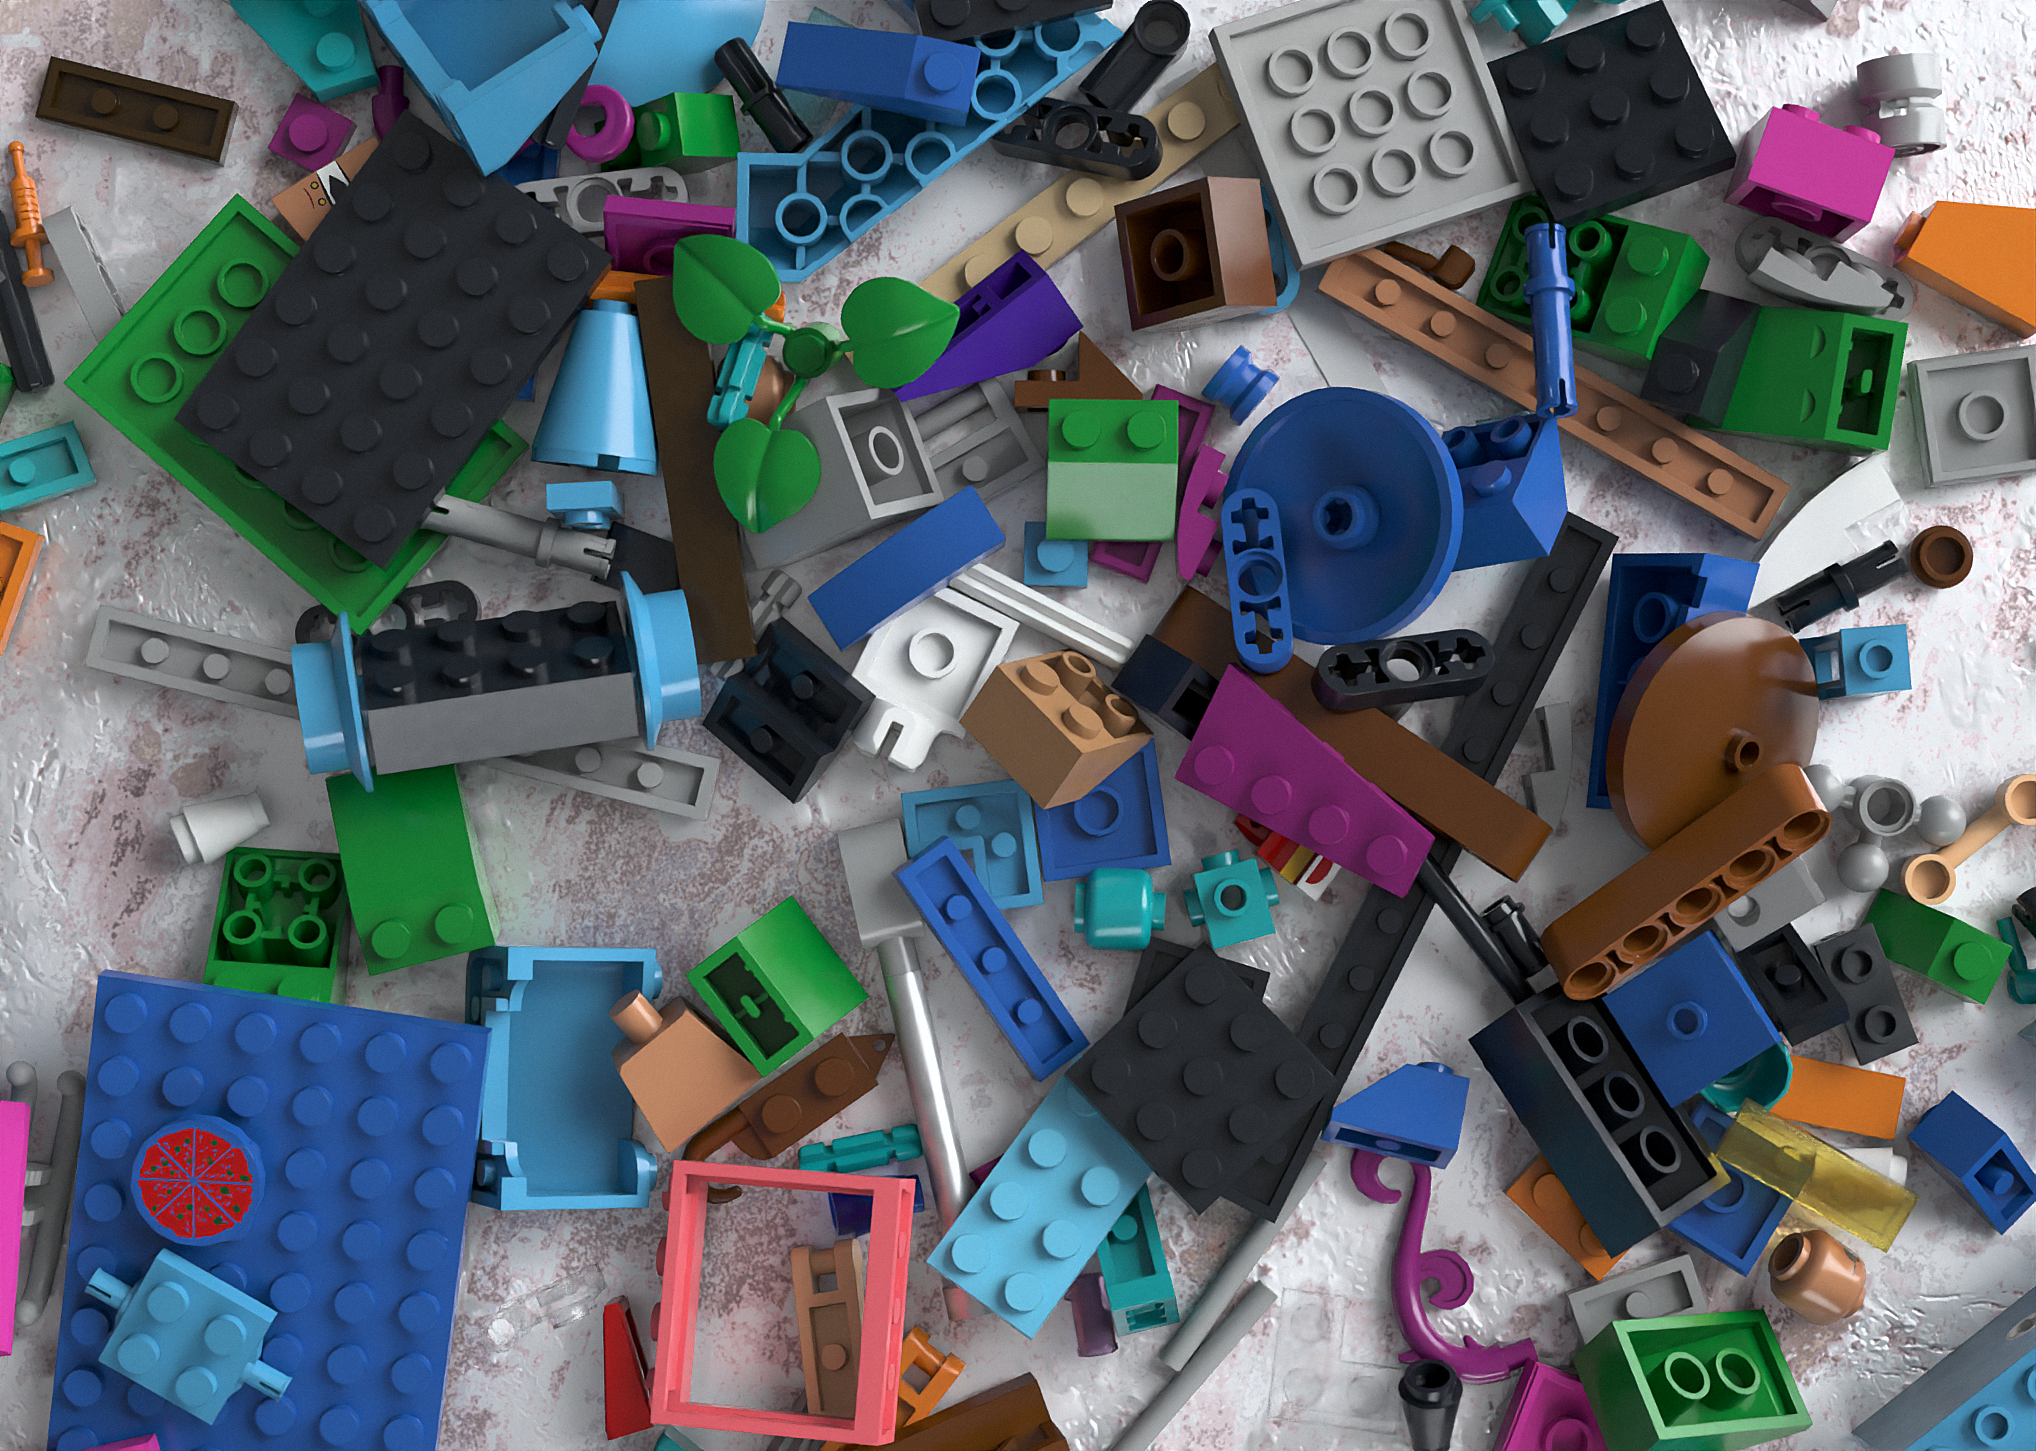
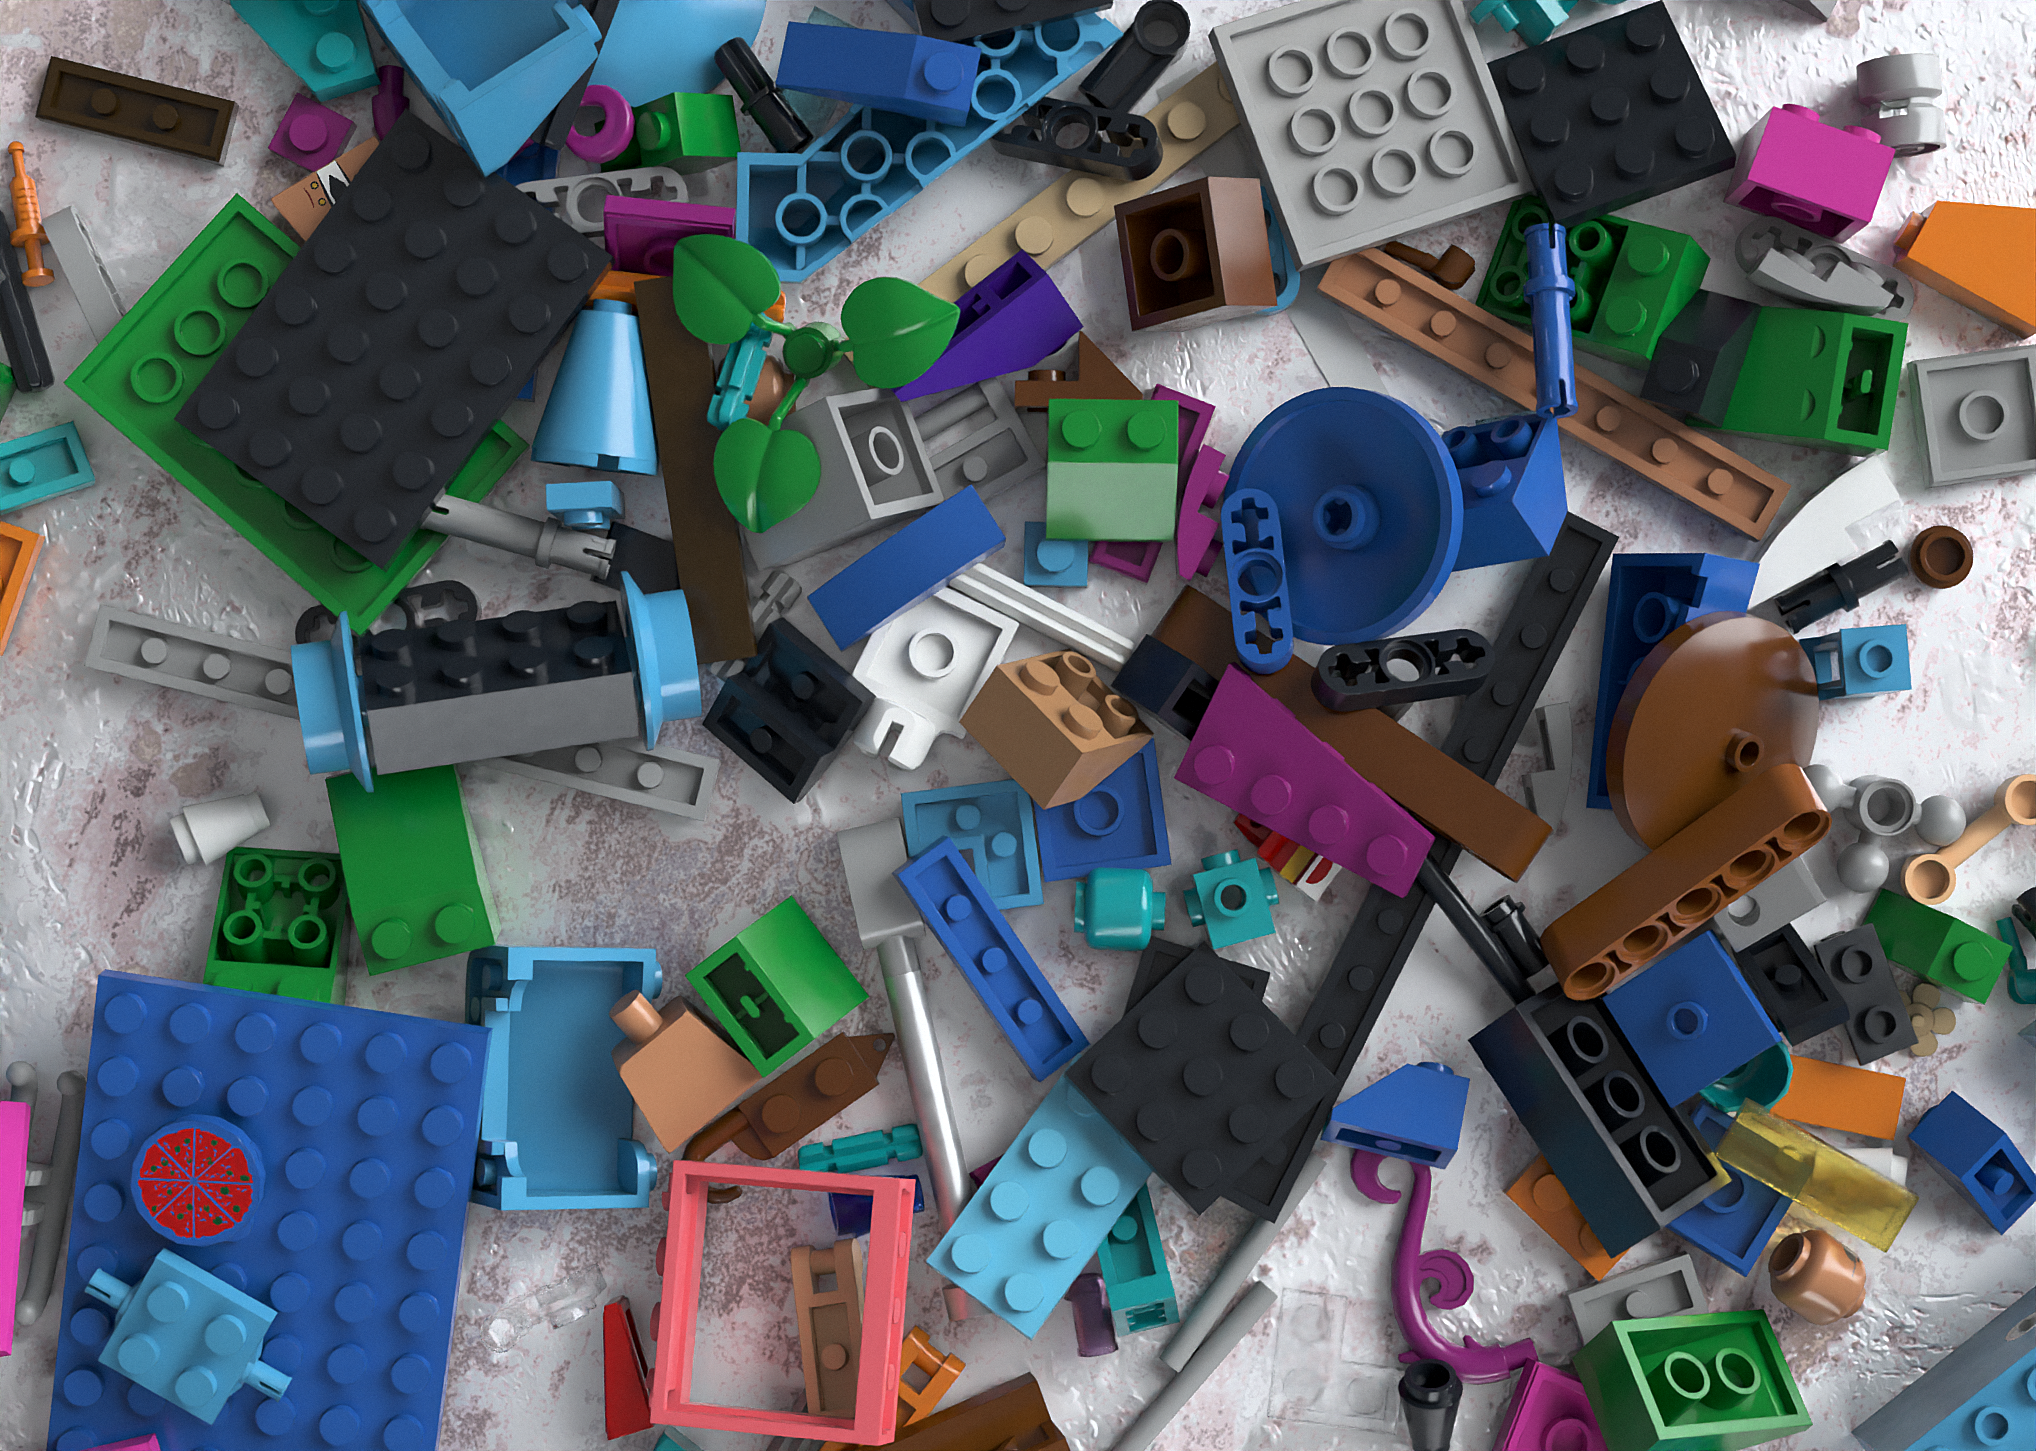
blue wheel [1201,345,1281,426] -> none
none -> tan plant [1898,983,1956,1057]

